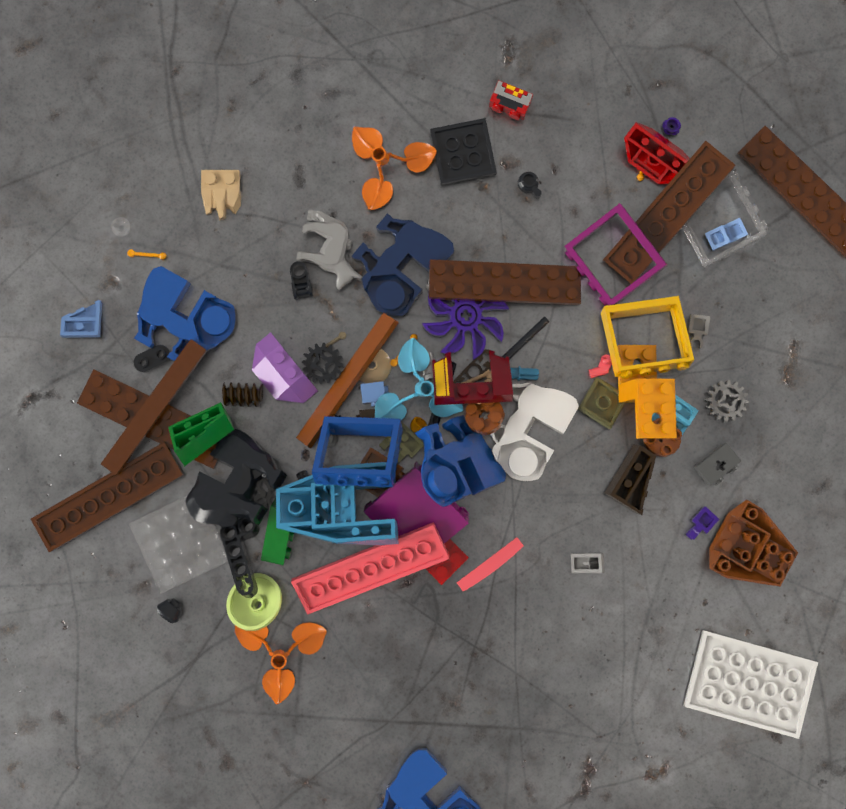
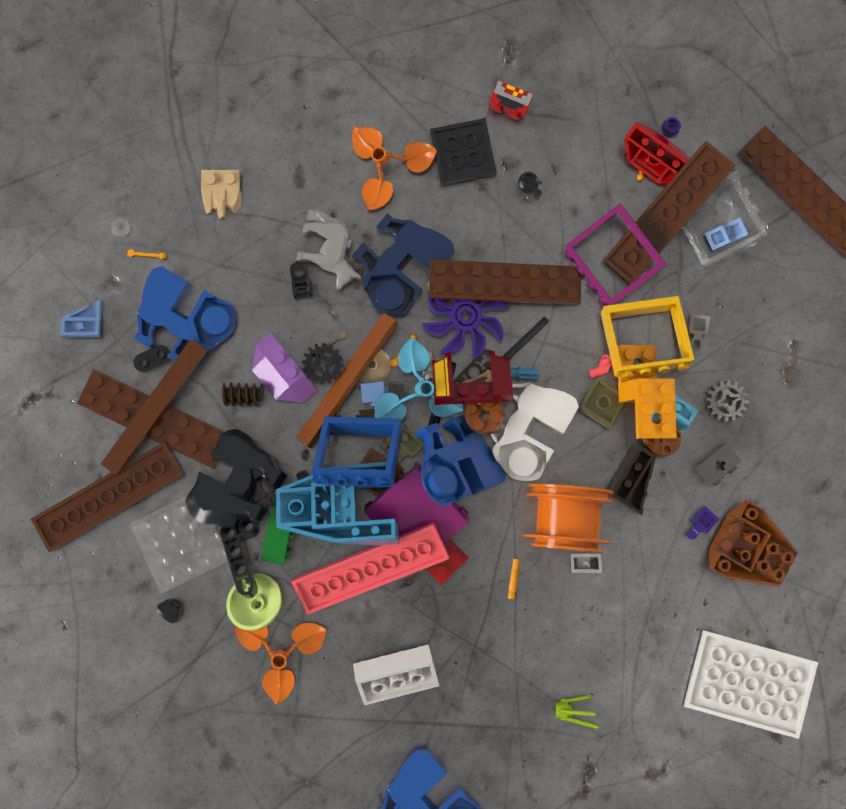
green wedge [168,402,234,467] -> none
light orange hinge [410,417,427,433] -> none
coral sticker [457,537,523,591] -> none
none -> white slope [353,644,439,706]
none -> dark grey plate [389,380,409,400]
none -> light orange wheel [507,559,520,600]
none -> orange wheel [523,484,615,552]
none -> lime plant [555,695,599,729]

